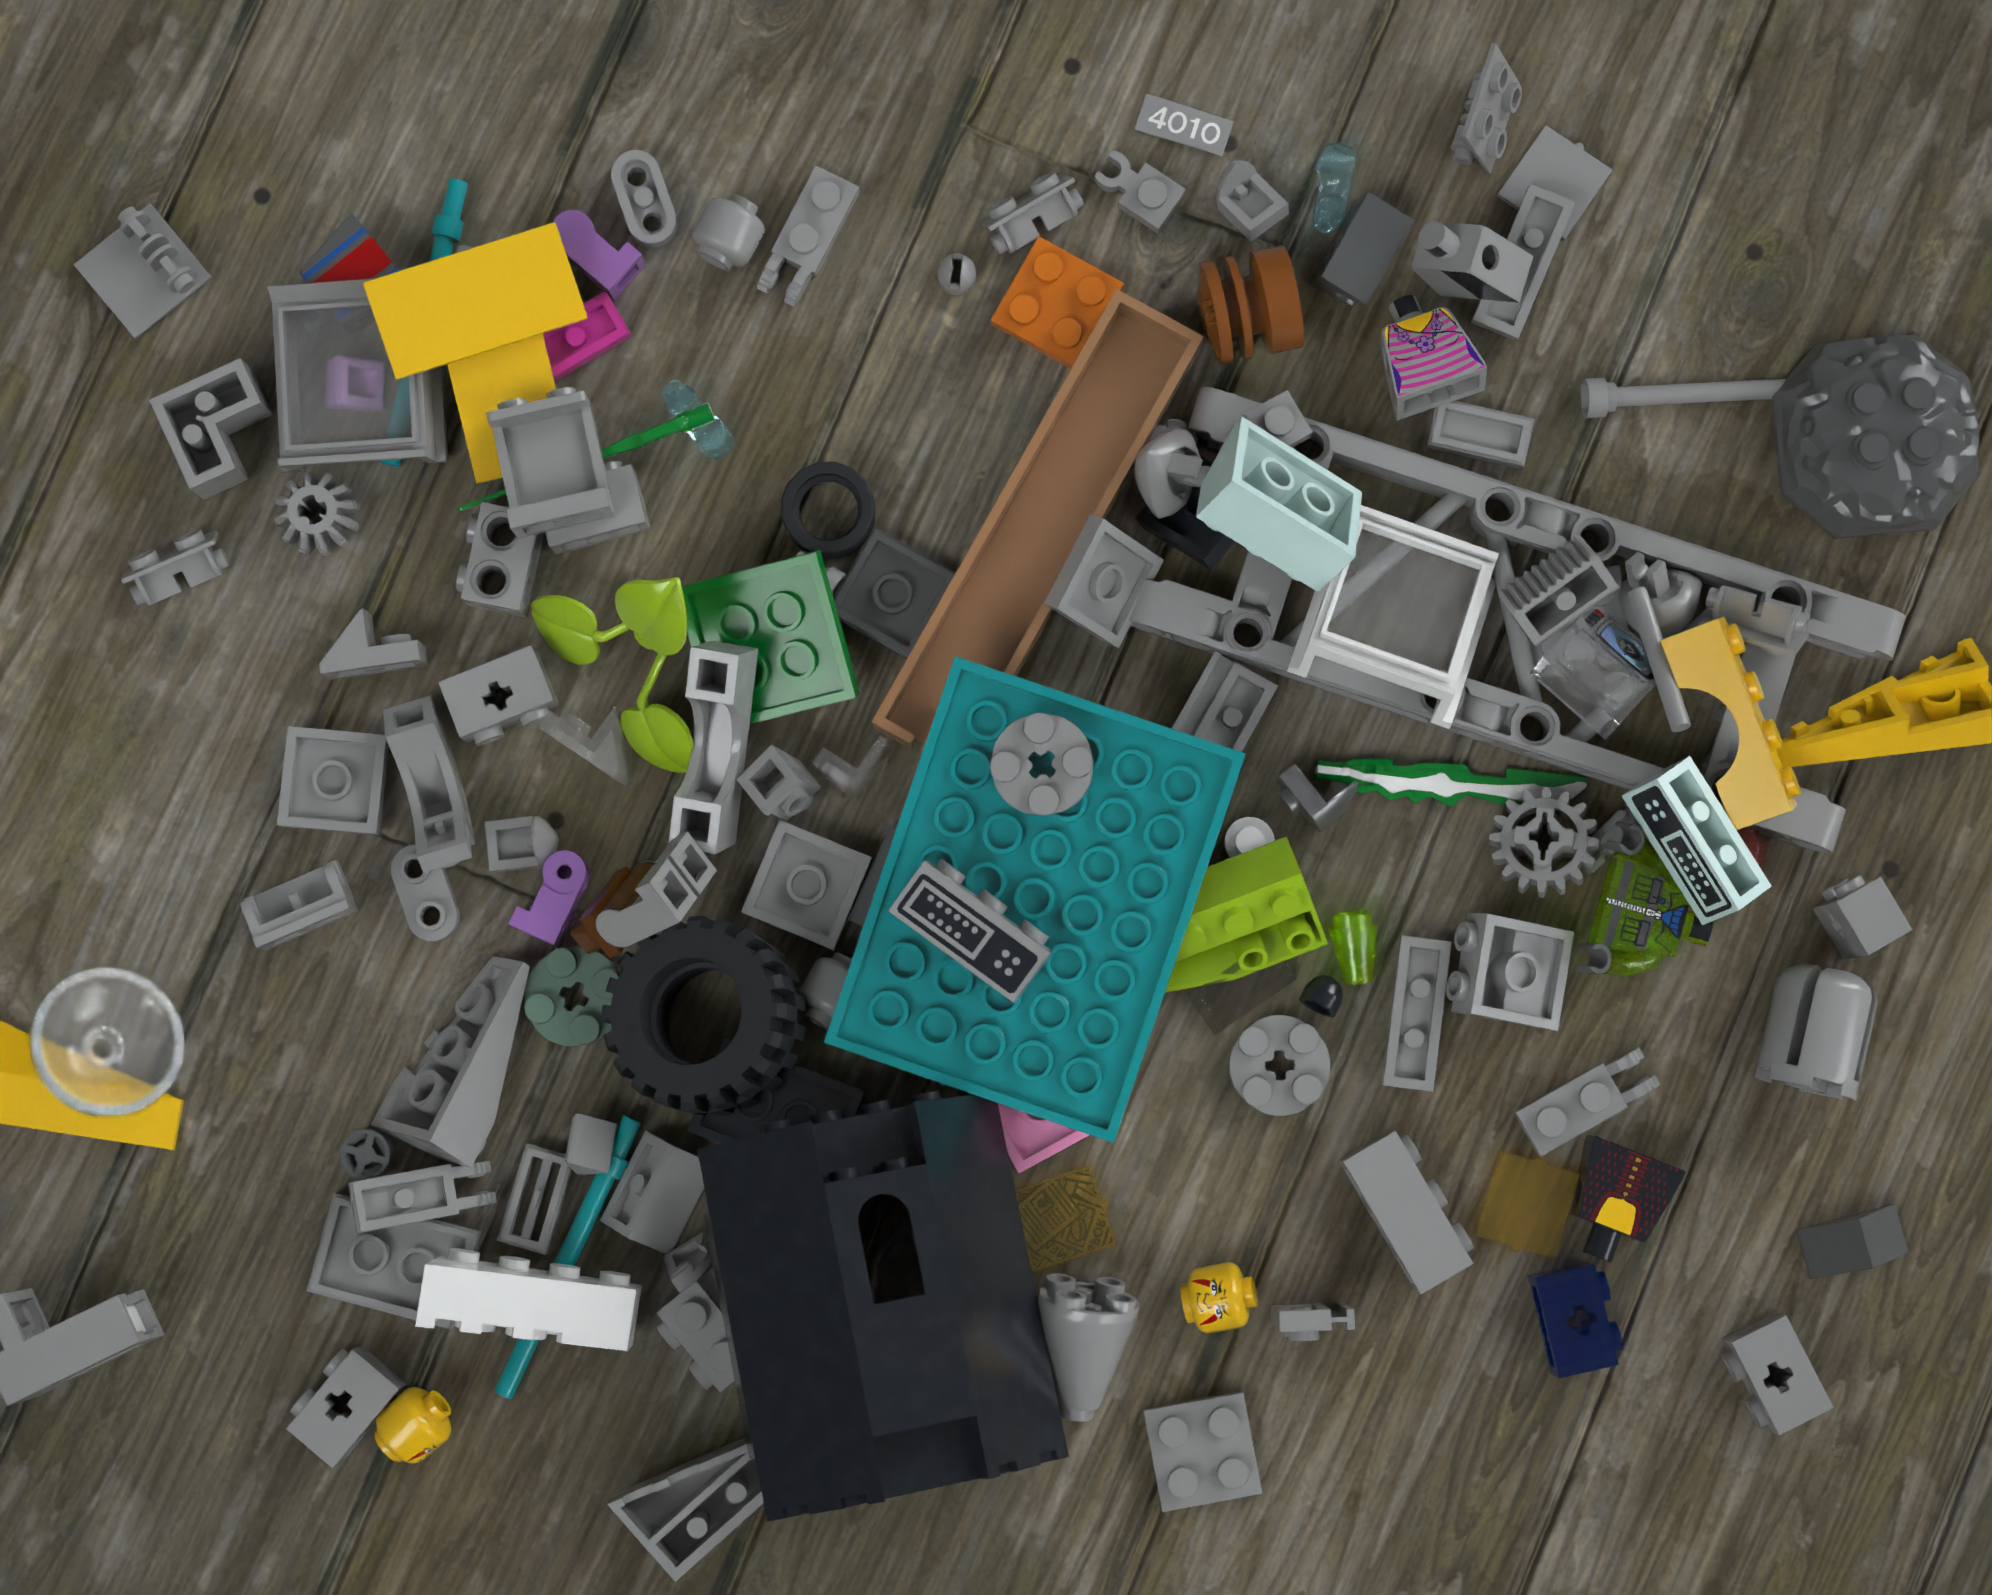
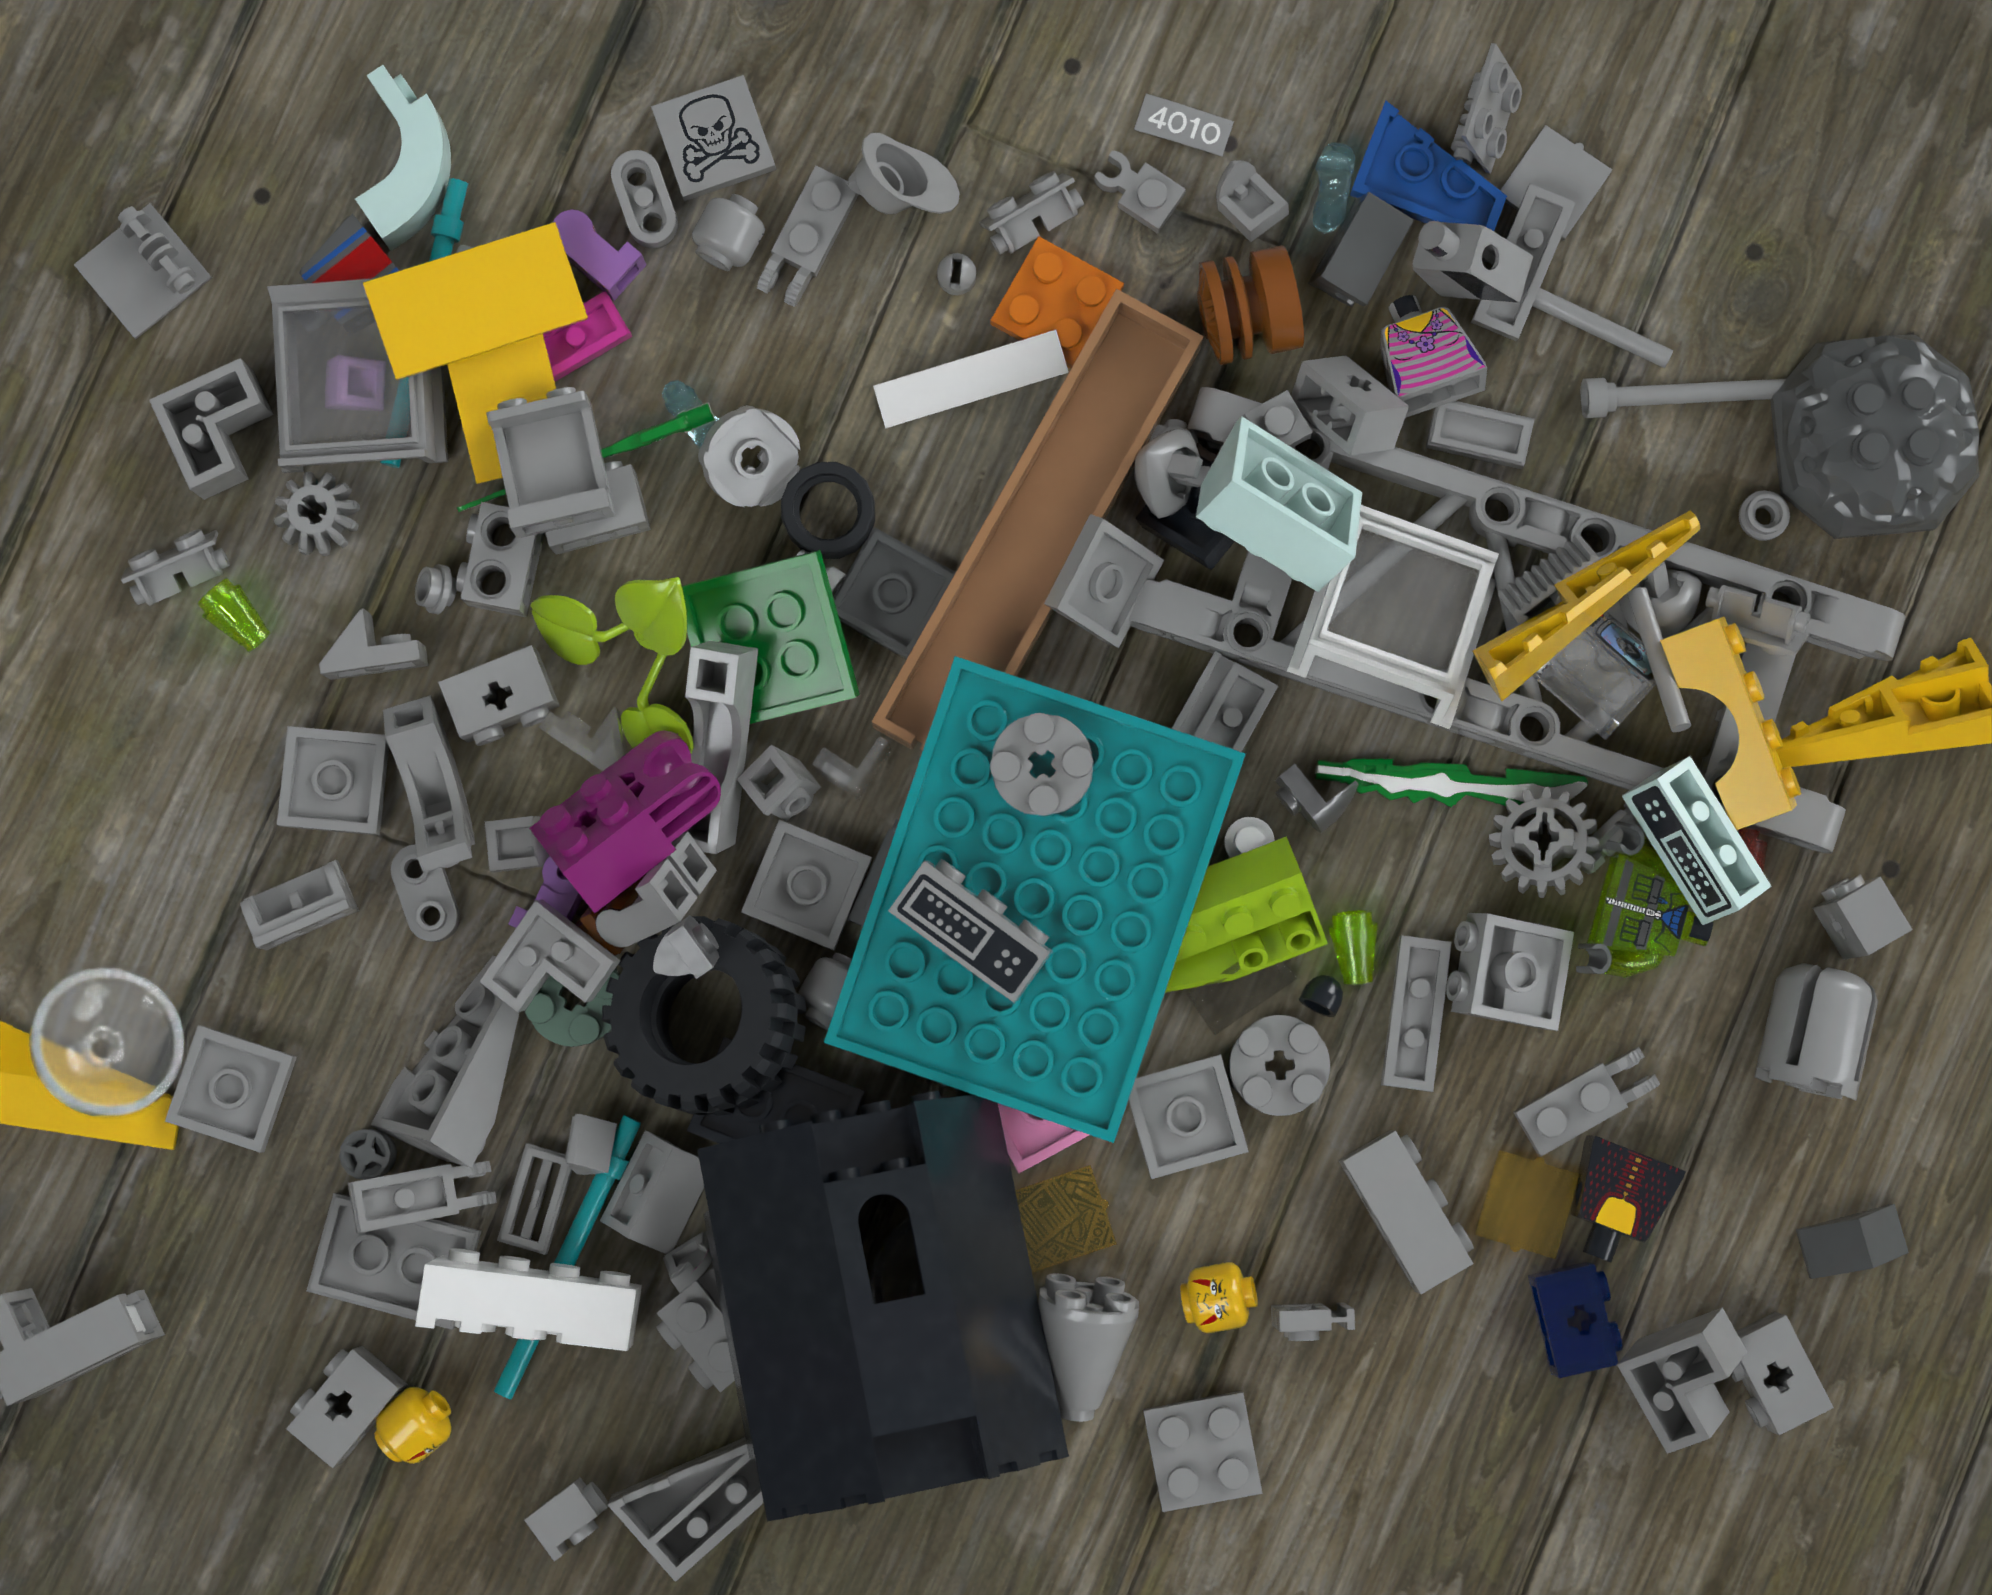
none -> light grey plate [165,1025,297,1153]
none -> clear neon green cone [197,578,271,652]
none -> light aqua arch [355,65,451,251]
none -> light grey plate [415,564,457,614]
none -> light grey plate [479,899,621,1012]
none -> light grey brick [524,1477,609,1561]
none -> magenta brick [529,730,721,913]
none -> light grey tile [651,75,776,201]
none -> flat silver plate [653,915,719,979]
none -> light grey plate [698,405,801,507]
none -> light grey piece [848,133,960,214]
none -> white sticker [873,330,1069,428]
none -> light grey plate [1128,1054,1249,1179]
none -> light grey brick [1291,356,1409,456]
none -> blue wing [1350,100,1507,231]
none -> yellow wedge [1472,510,1701,701]
none -> light grey bar [1532,288,1673,368]
none -> light grey brick [1617,1307,1747,1454]
none -> light grey plate [1739,491,1790,541]

